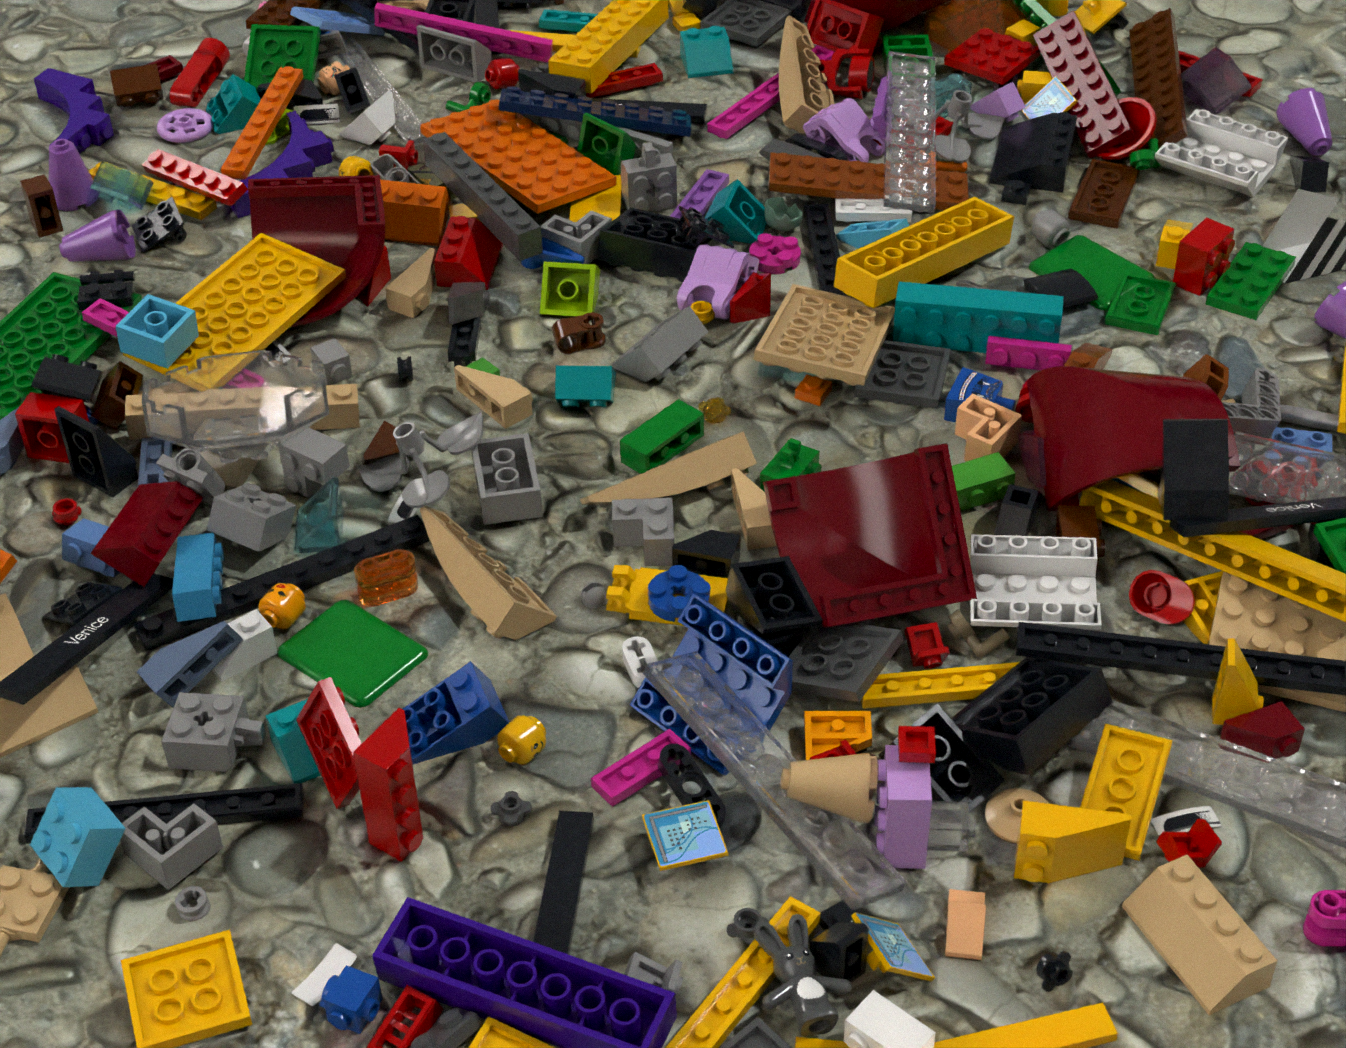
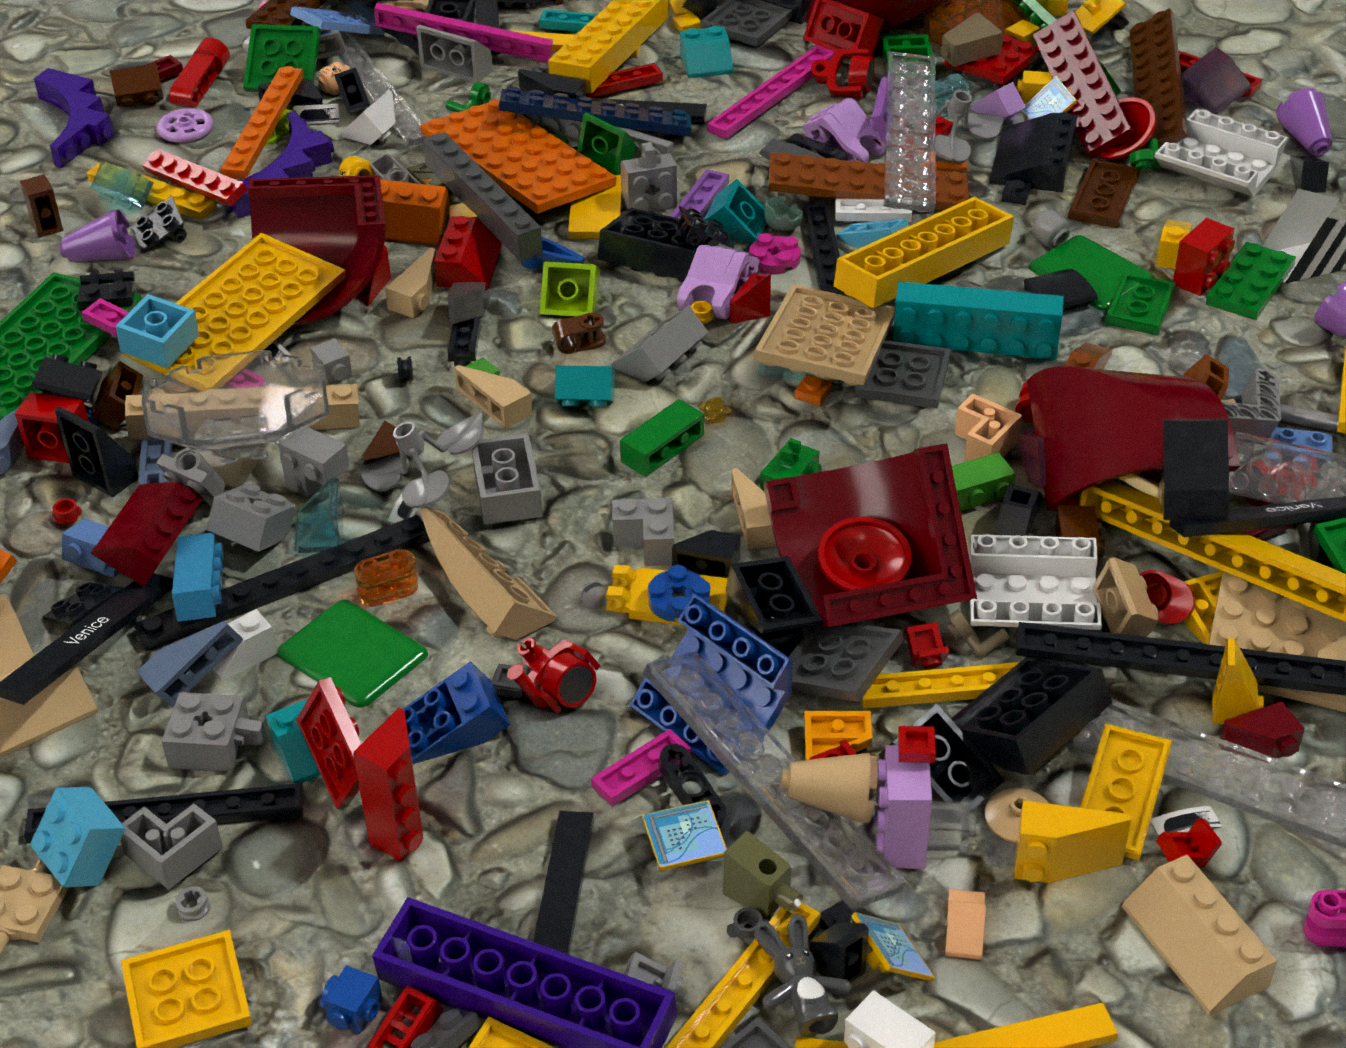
medium lavender cone [48,139,99,211] -> none
teal slope [206,74,261,134] -> none
light orange head [258,583,306,629] -> none
white sticker [292,944,357,1006] -> none
red bracket [378,140,418,171] -> none
red head [485,58,520,90] -> none
dark grey plate [491,791,532,826] -> none
yellow head [497,715,546,765] -> none
light grey brick [540,211,612,264] -> none
tan wedge [580,431,757,505] -> none
white beam [622,636,661,688] -> none
tan wedge [779,16,834,134] -> none
blue torso [944,367,1016,422] -> none
dark pink plate [985,336,1072,370] -> none
black plate [1036,951,1073,992] -> none
none -> dark grey tile [491,663,530,699]
none -> red piece [507,638,601,714]
none -> olive torso [723,830,803,917]
none -> red dish [818,517,912,591]
none -> dark tan slope [940,12,1003,67]
none -> tan slope [1093,557,1158,636]

